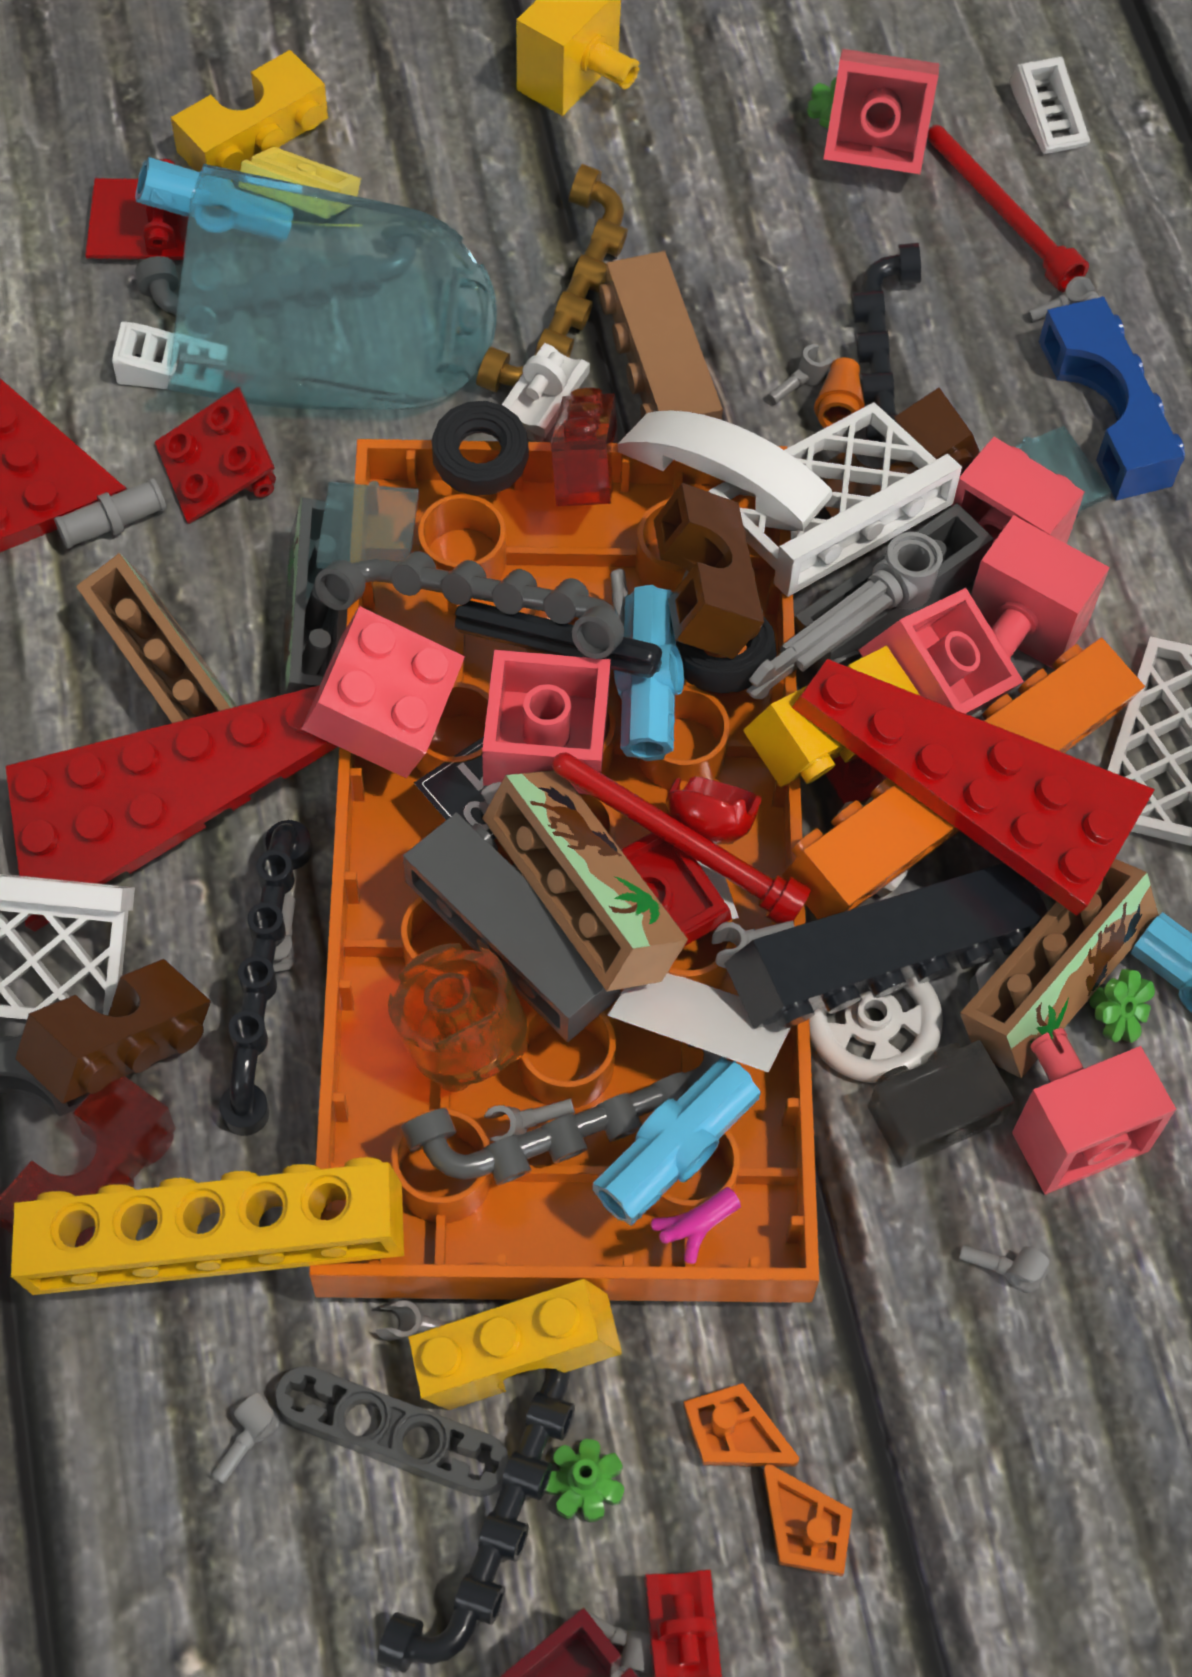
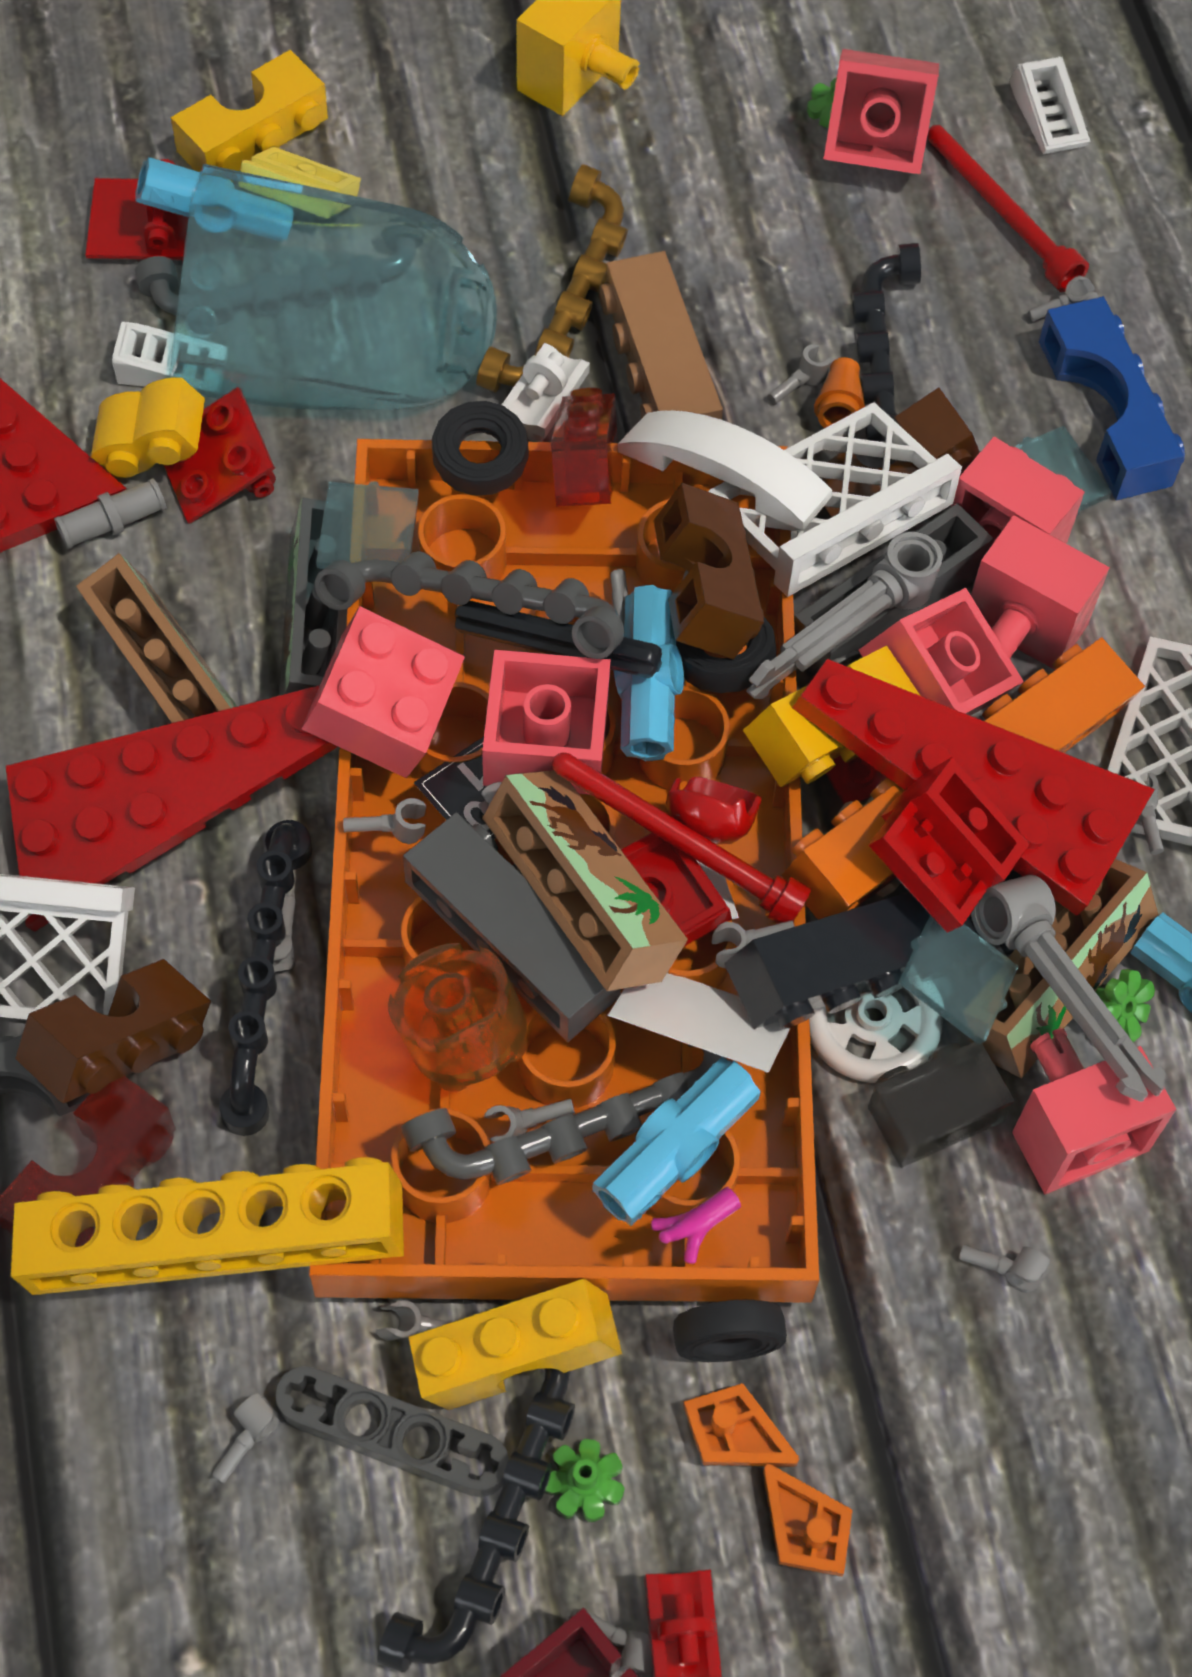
none -> yellow brick [91,377,205,478]
none -> light grey hand [343,798,426,844]
none -> black tyre [673,1300,787,1362]
none -> red brick [868,757,1029,933]
none -> clear light blue piece [898,915,1019,1045]
none -> light grey piece [971,875,1166,1102]
none -> light grey hand [1126,773,1164,855]

